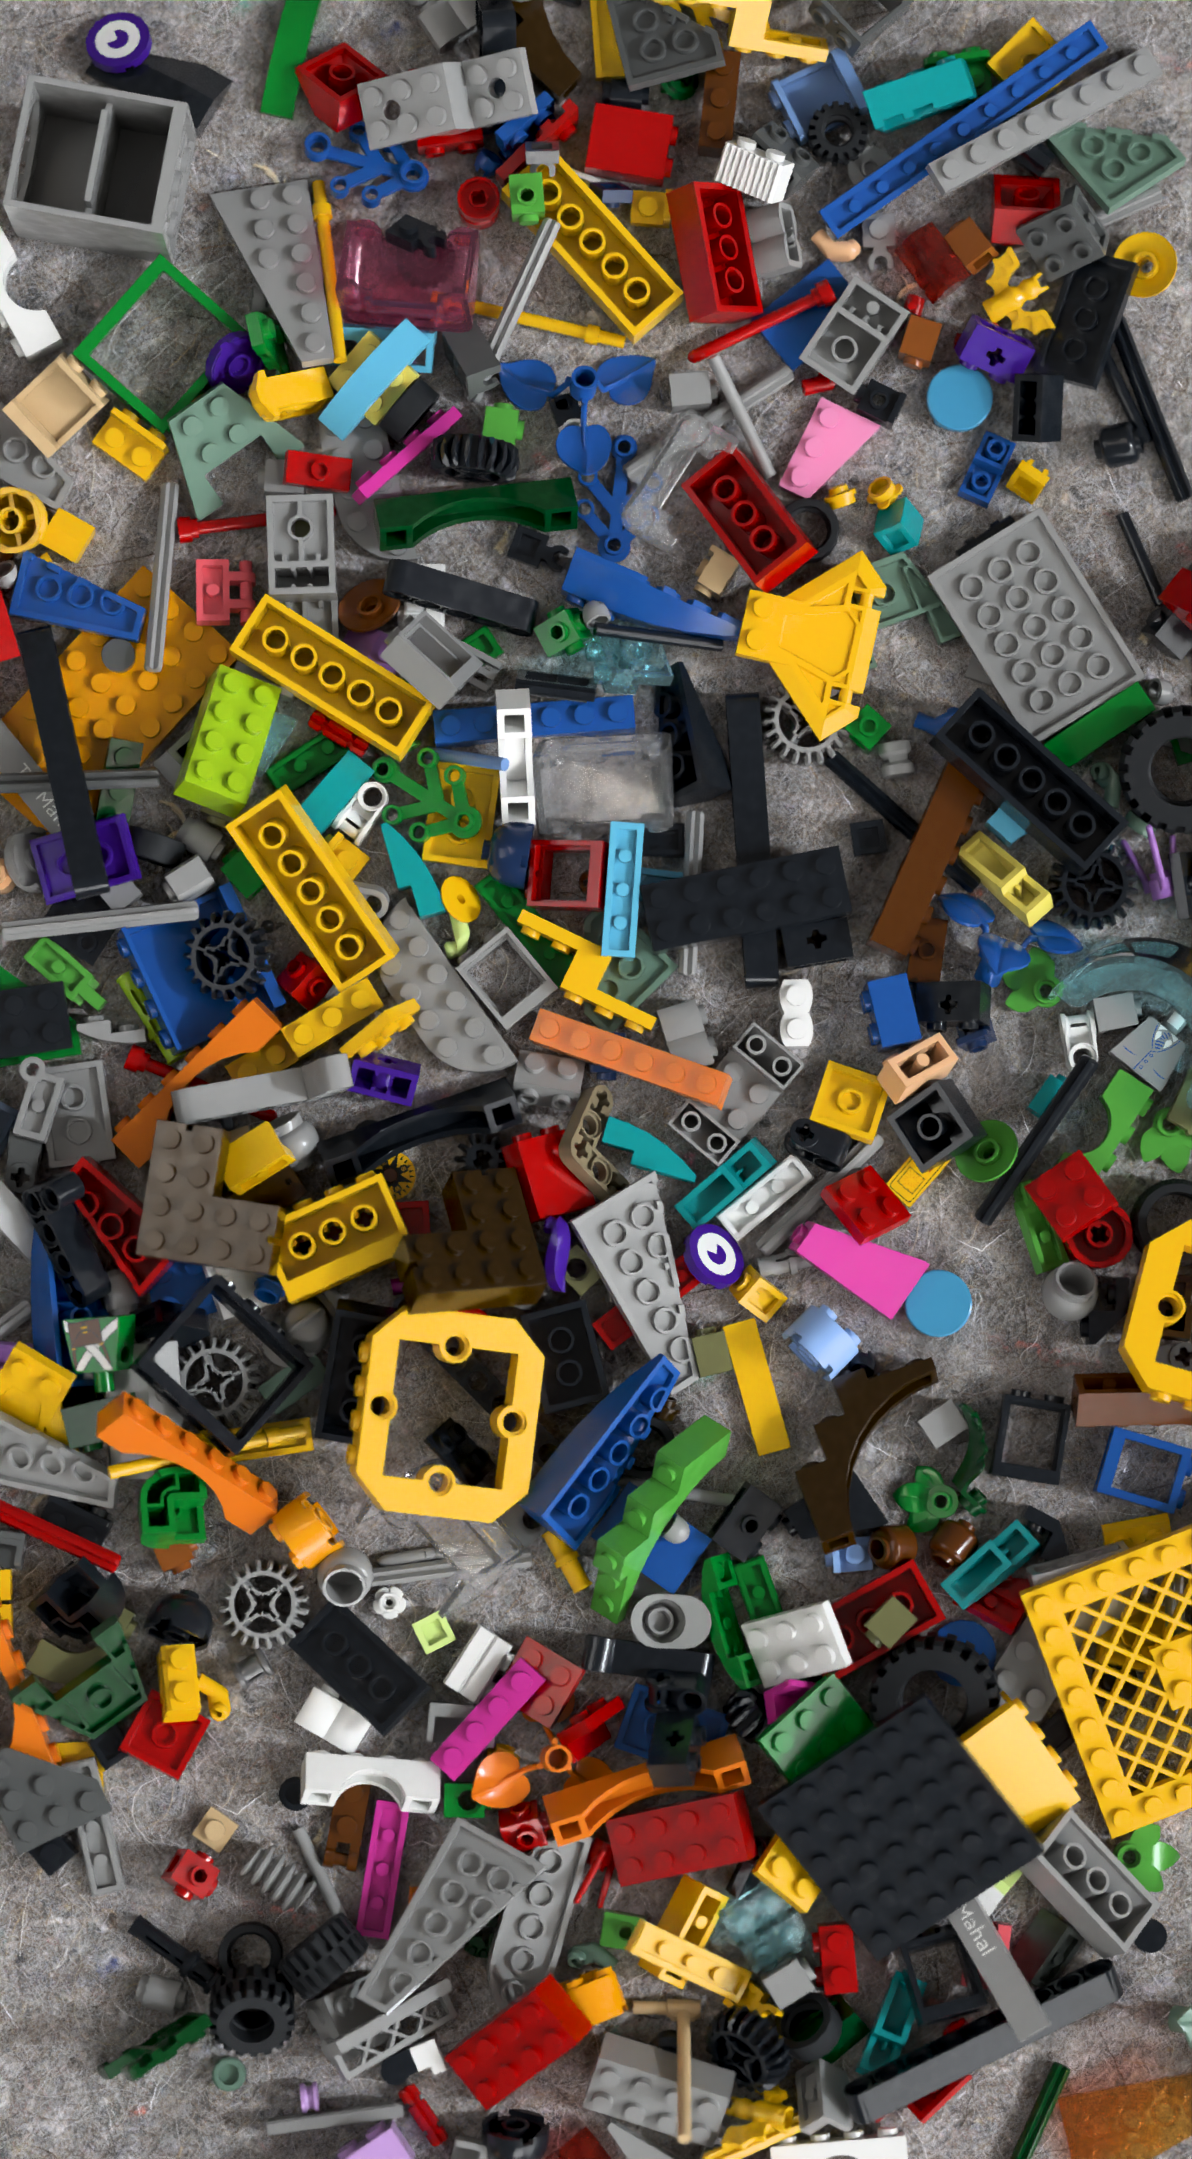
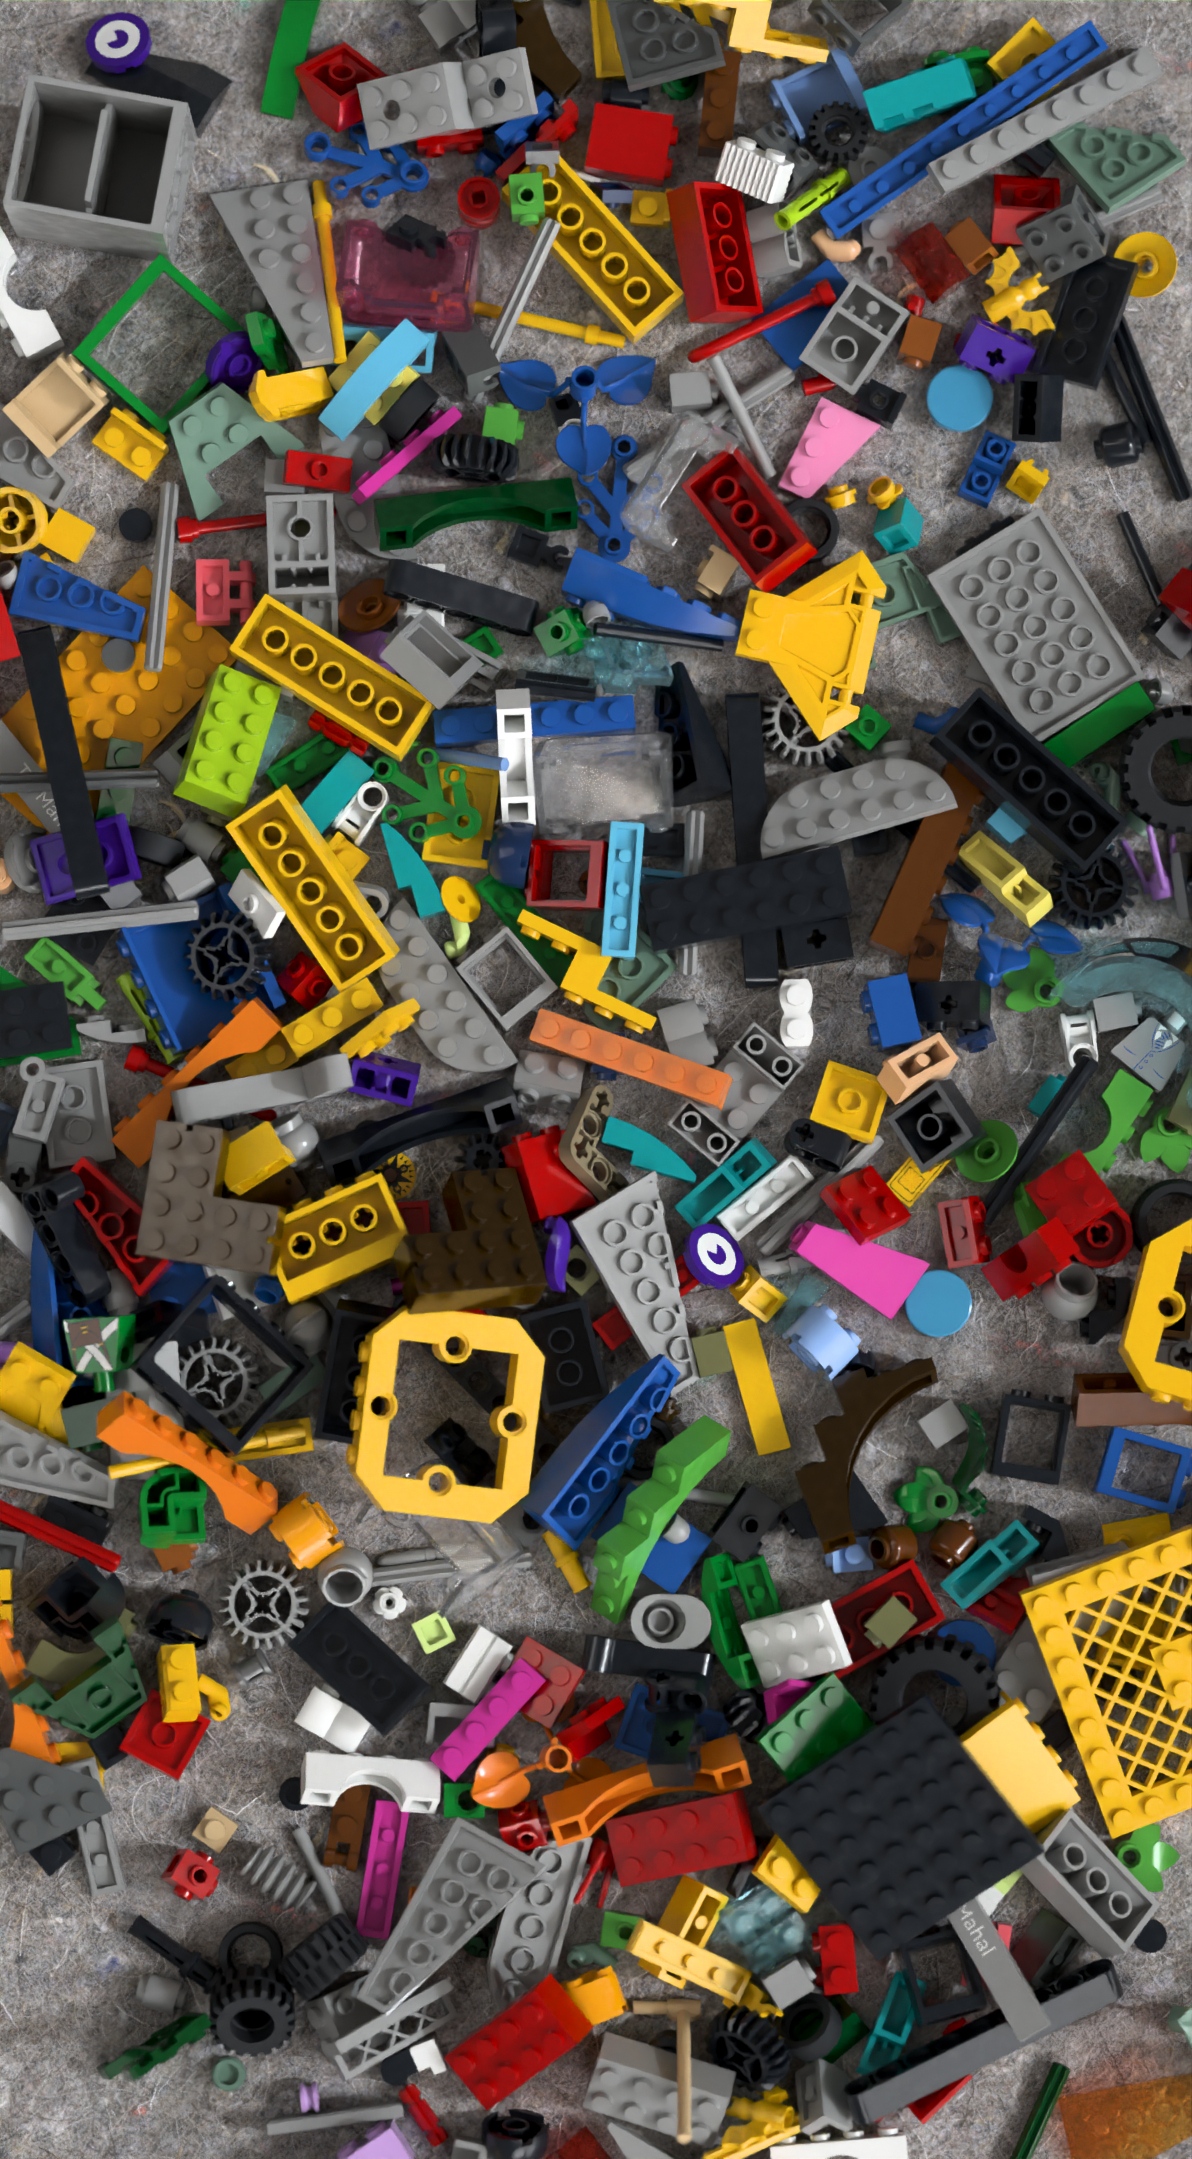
none -> black tile [119,508,153,543]
none -> white plate [228,869,286,938]
none -> light grey plate [760,758,958,861]
none -> clear light blue slope [772,1274,829,1336]
none -> lime pin [774,167,851,231]
none -> red bracket [937,1196,992,1269]
none -> red arch [981,1216,1080,1302]

